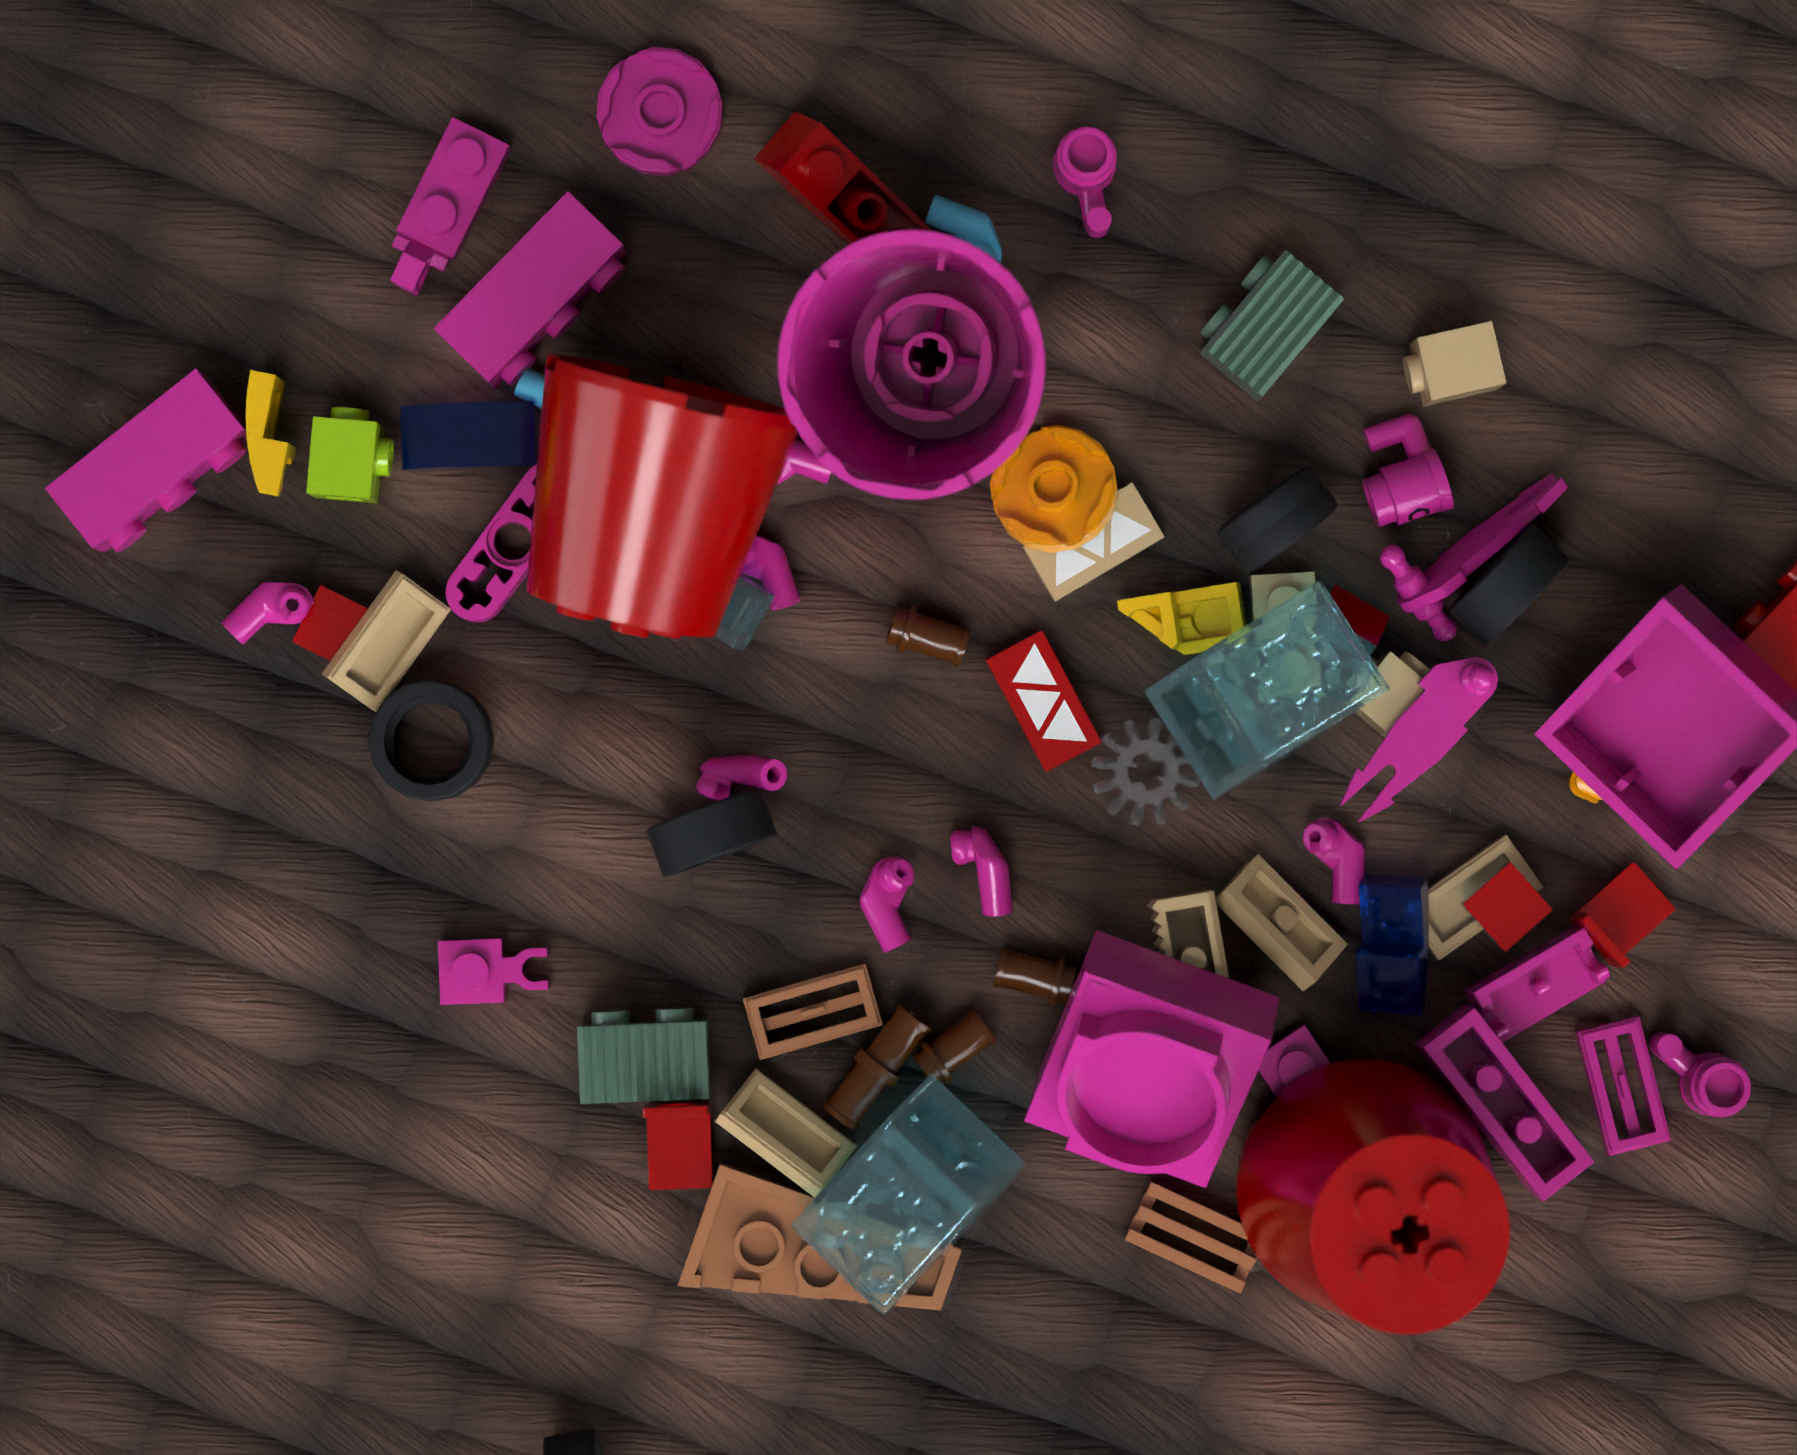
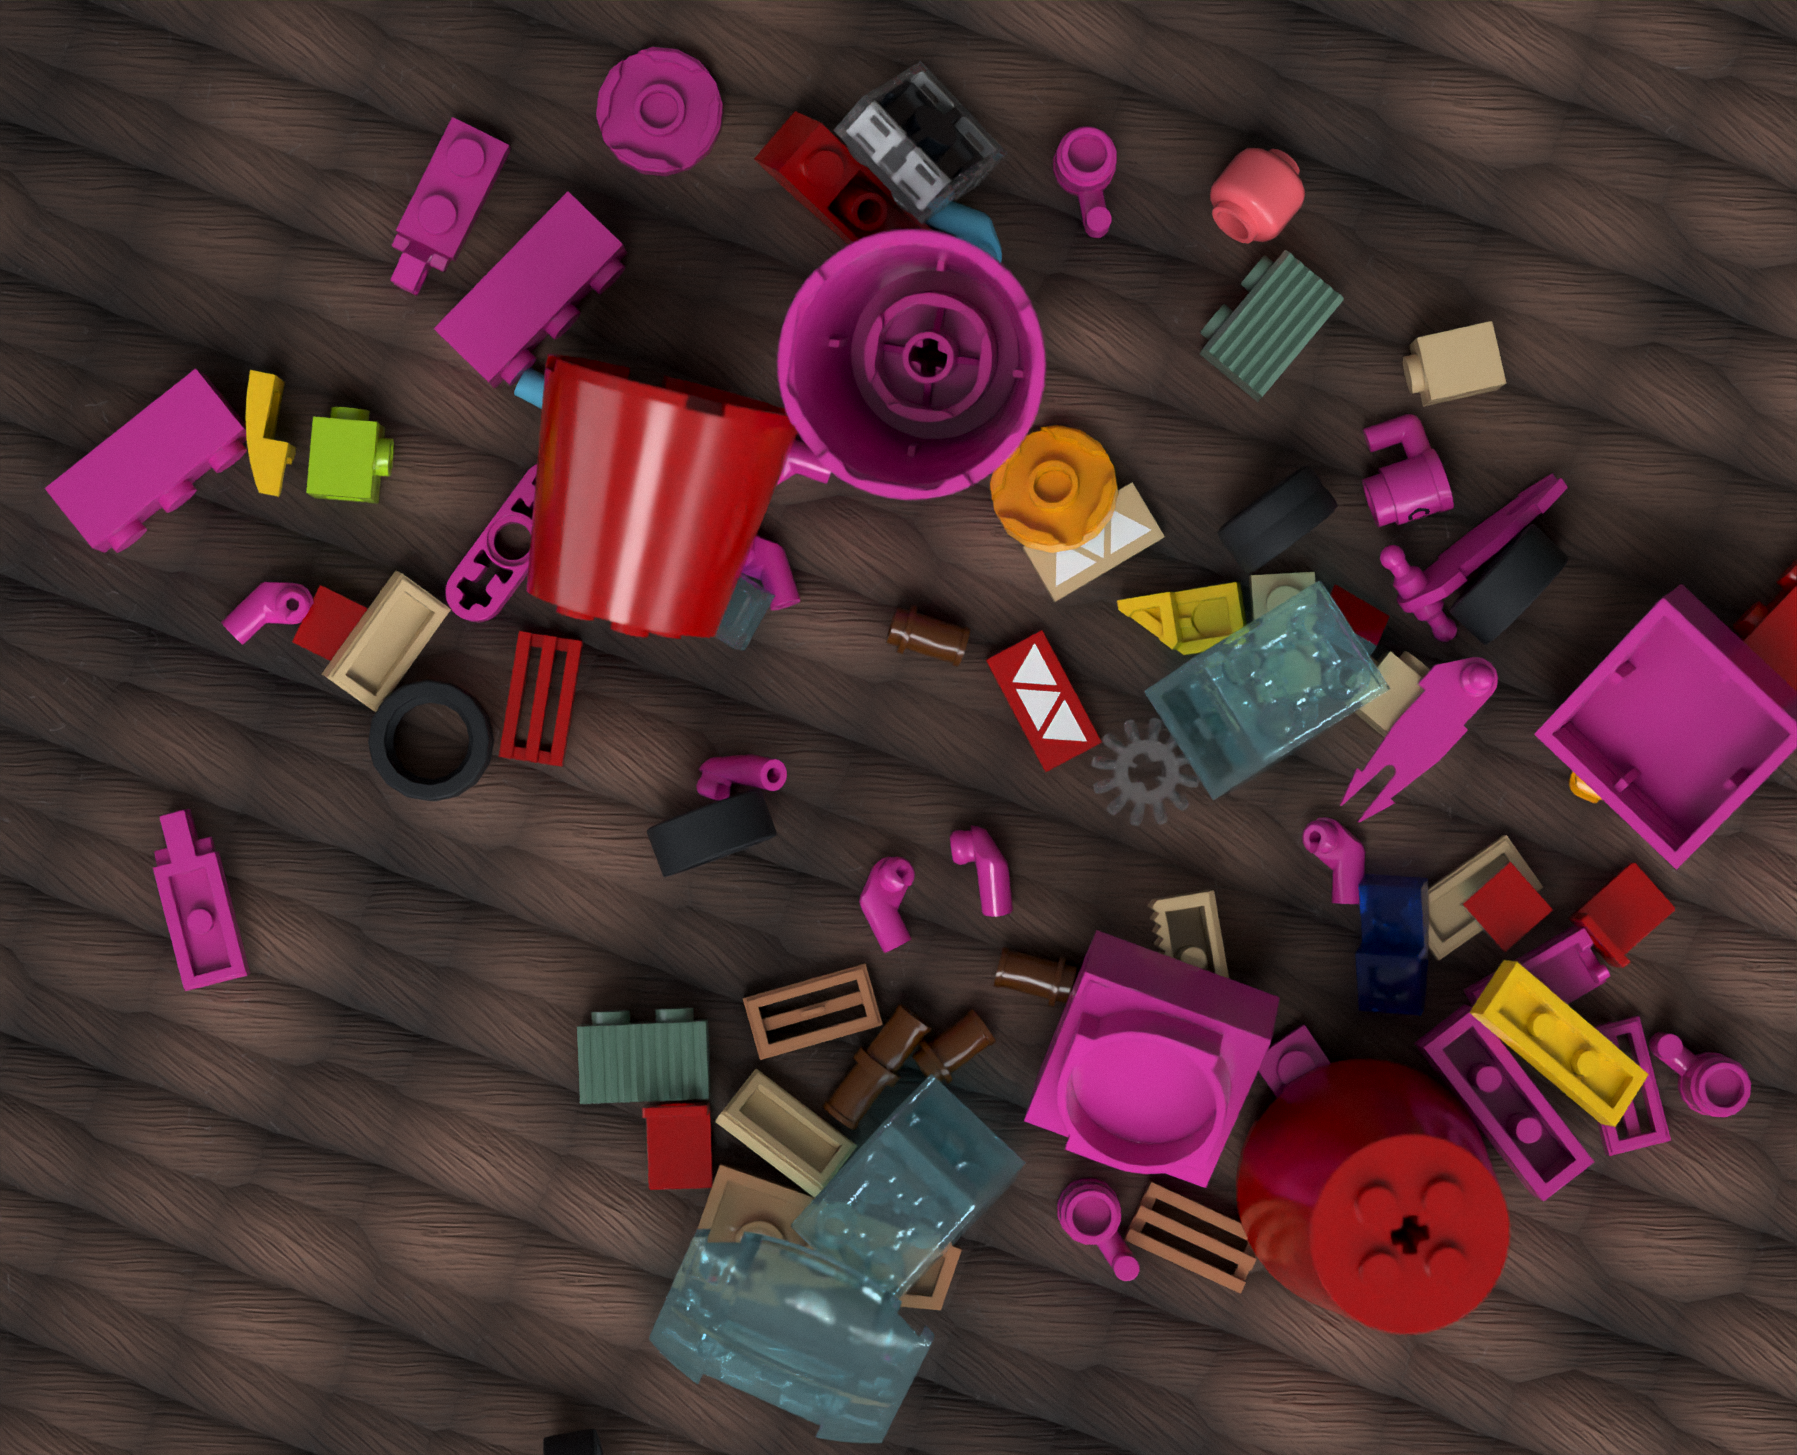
clear blue slope [400,401,536,471] -> none
dark pink plate [438,938,550,1005] -> none
tan plate [1215,854,1348,991] -> none
none -> dark pink hinge [153,809,250,991]
none -> red tile [499,631,583,767]
none -> clear light blue slope [649,1229,935,1443]
none -> clear piece [833,61,1008,224]
none -> dark pink piece [1057,1178,1139,1281]
none -> coral head [1210,148,1305,244]
none -> yellow plate [1469,960,1649,1127]

